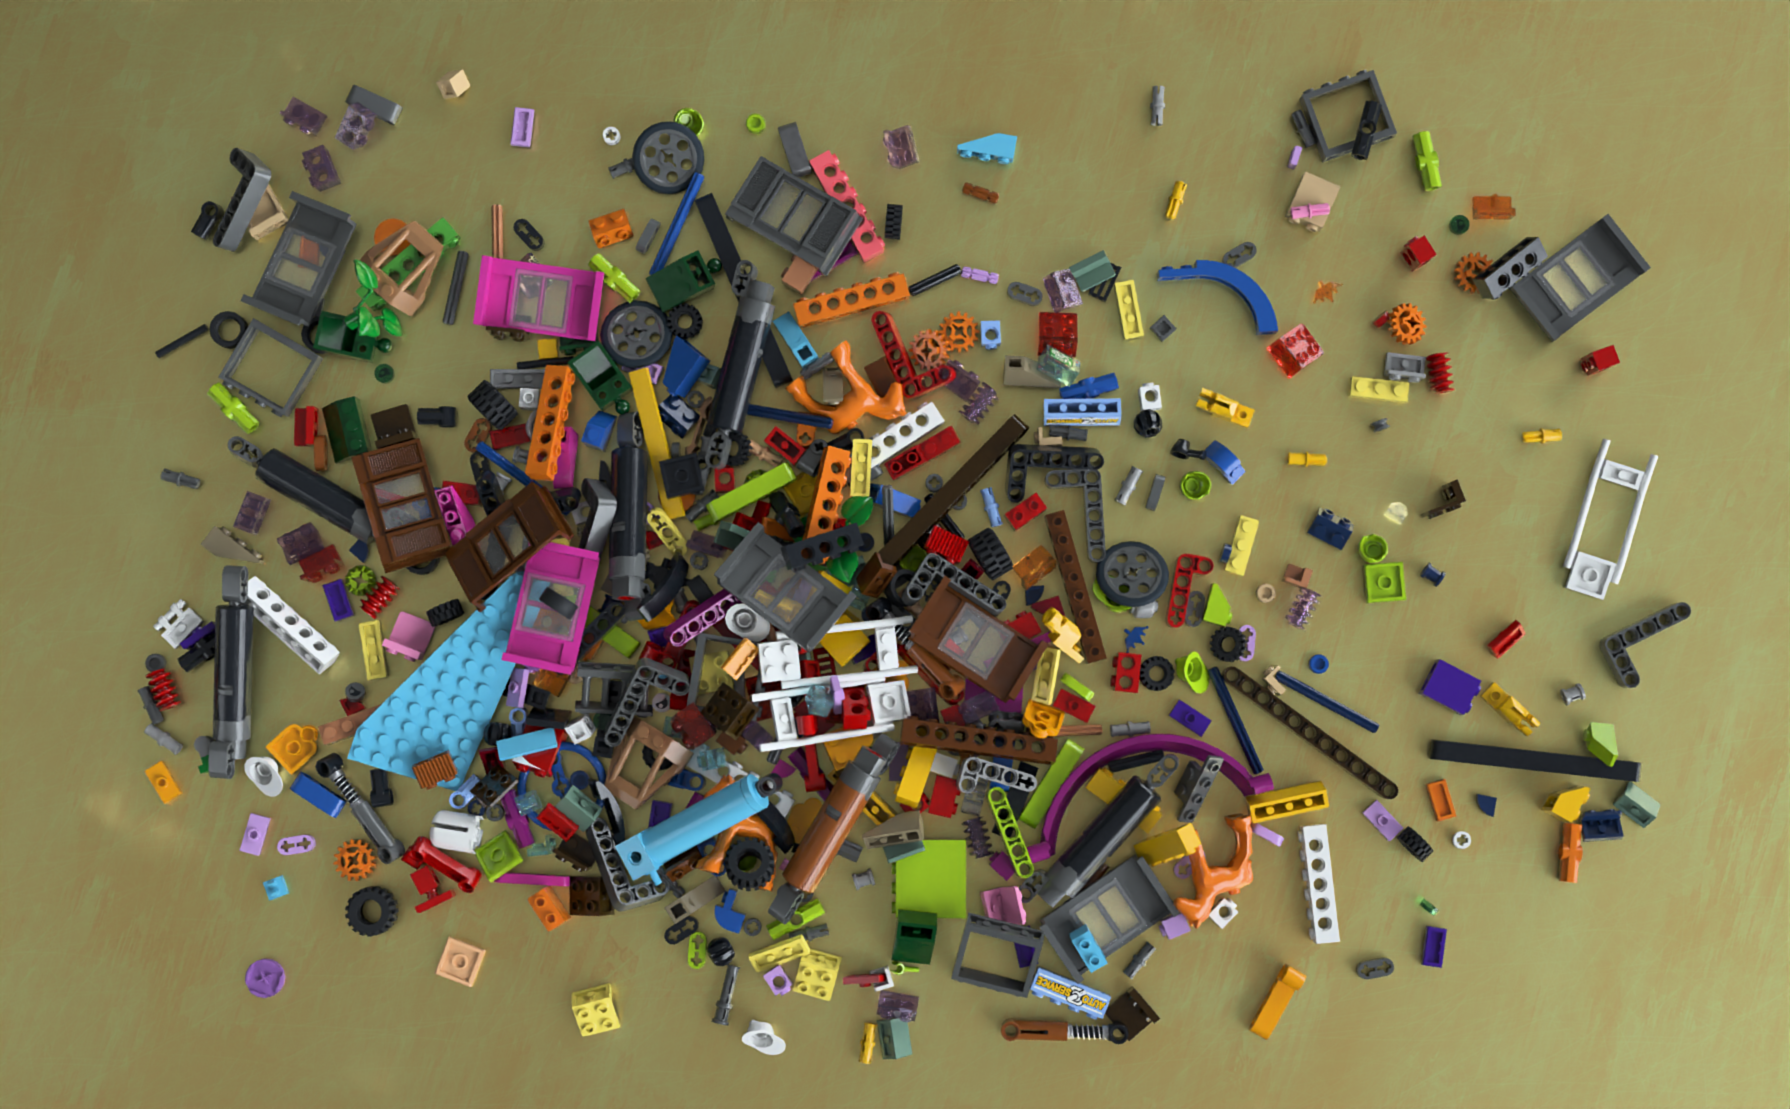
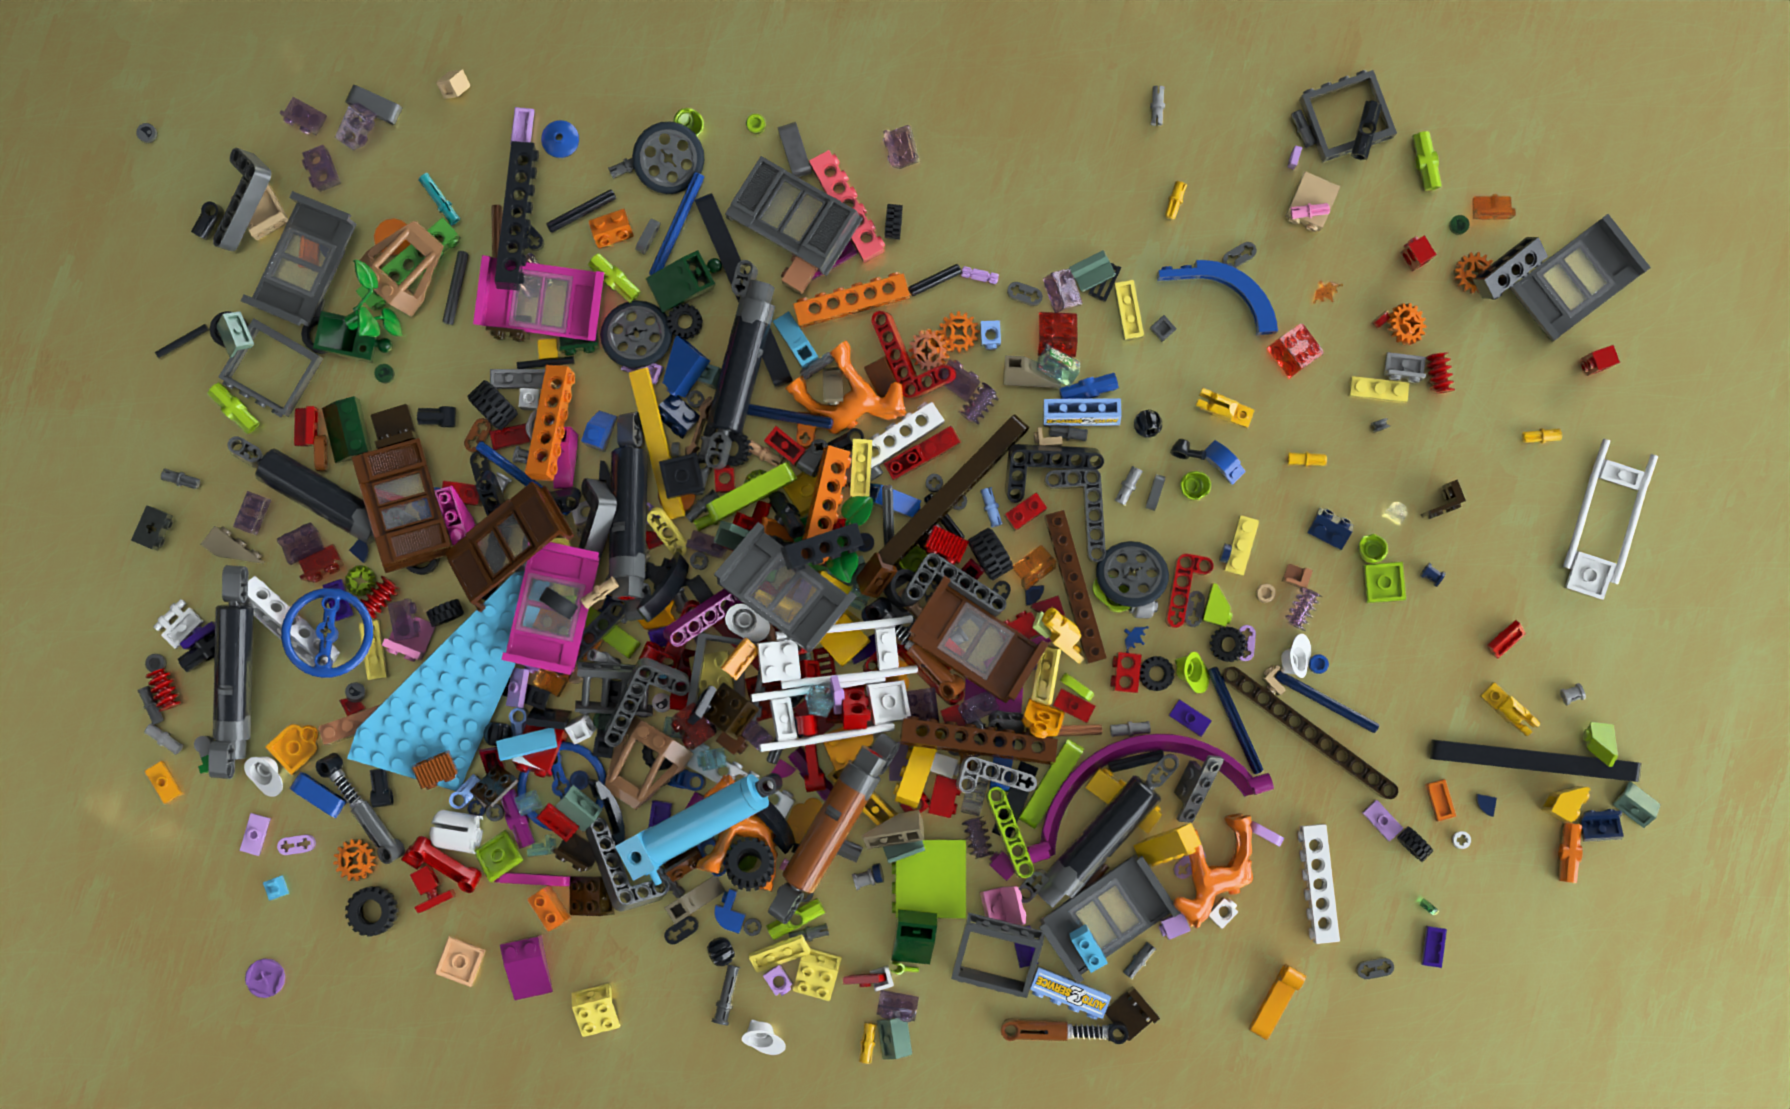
dark green slope [567,340,633,415] -> none
white bush [603,127,621,146] -> none
lime beam [688,931,707,969] -> none
medium azure slope [957,133,1017,164] -> none
dark orange axle [962,182,999,203] -> none
white brick [1138,383,1162,411] -> none
yellow brick [1246,781,1329,823] -> none
dark purple panel [1419,659,1481,715] -> none
dark grey beam [1599,602,1691,688] -> none
none -> pearl dark grey brick [131,505,173,551]
none -> dark grey tile [136,123,157,143]
none -> sand green panel [217,311,254,358]
none -> blue piece [281,588,373,678]
none -> clear purple bracket [387,598,421,642]
none -> teal pin [418,173,461,226]
none -> black brick [494,141,539,291]
none -> magenta slope [500,935,553,1000]
none -> blue dish [541,120,579,158]
none -> black axle [546,189,616,232]
none -> tan pin [580,576,619,609]
none -> light grey pin [587,649,621,664]
none -> black plate [687,685,717,725]
none -> dark blue tile [872,863,884,883]
none -> yellowish green tile [1032,611,1051,639]
none -> white piece [1281,634,1311,678]

